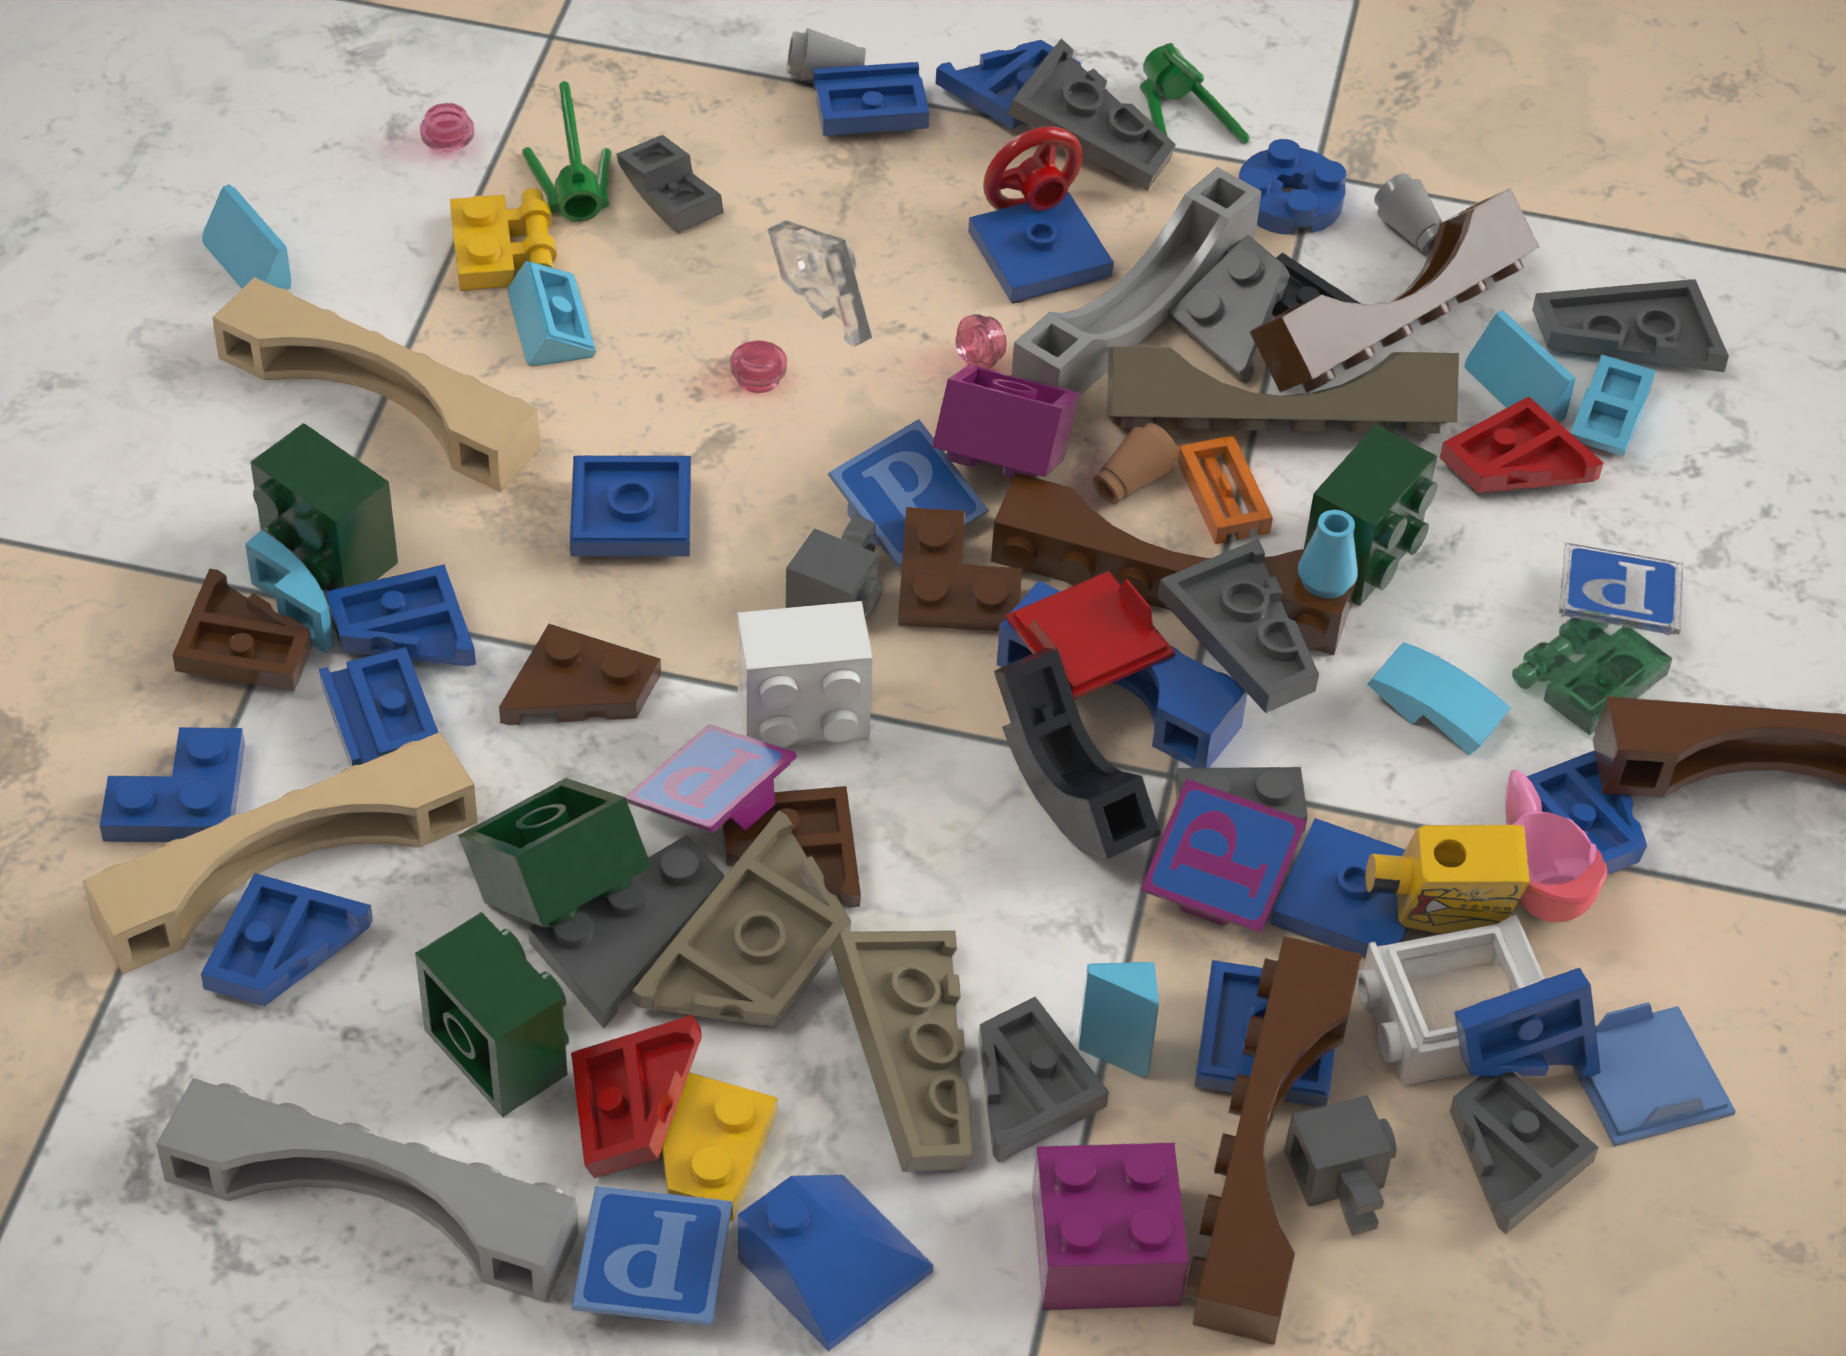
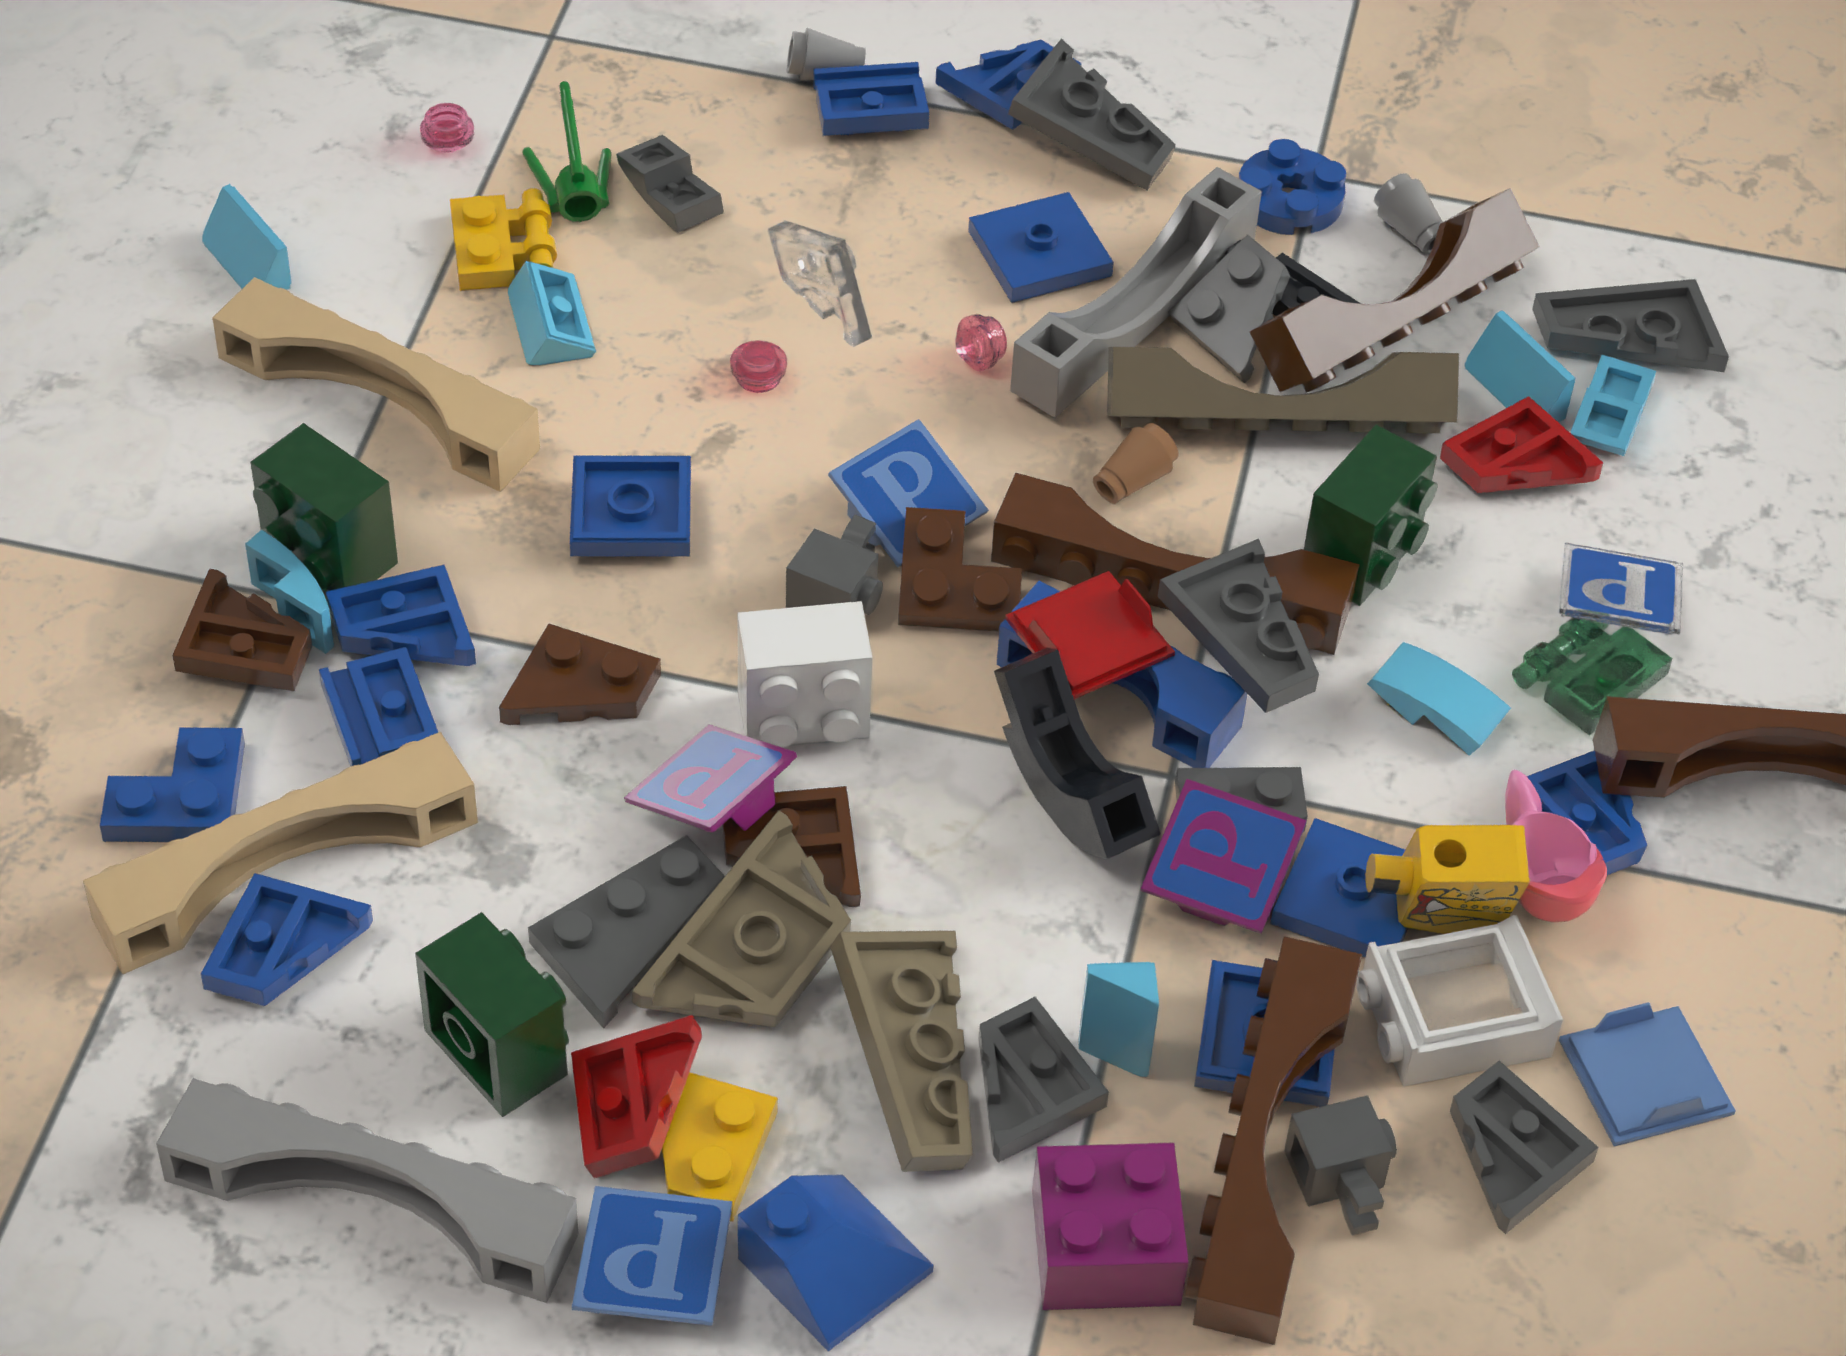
dark green brick [458,778,651,927] -> none
magenta brick [932,364,1080,478] -> none
red piece [983,126,1083,211] -> none
green plant [1140,43,1250,143] -> none
orange tile [1177,435,1273,544] -> none
medium azure cone [1298,510,1358,599] -> none
blue wing [1454,967,1601,1076] -> none

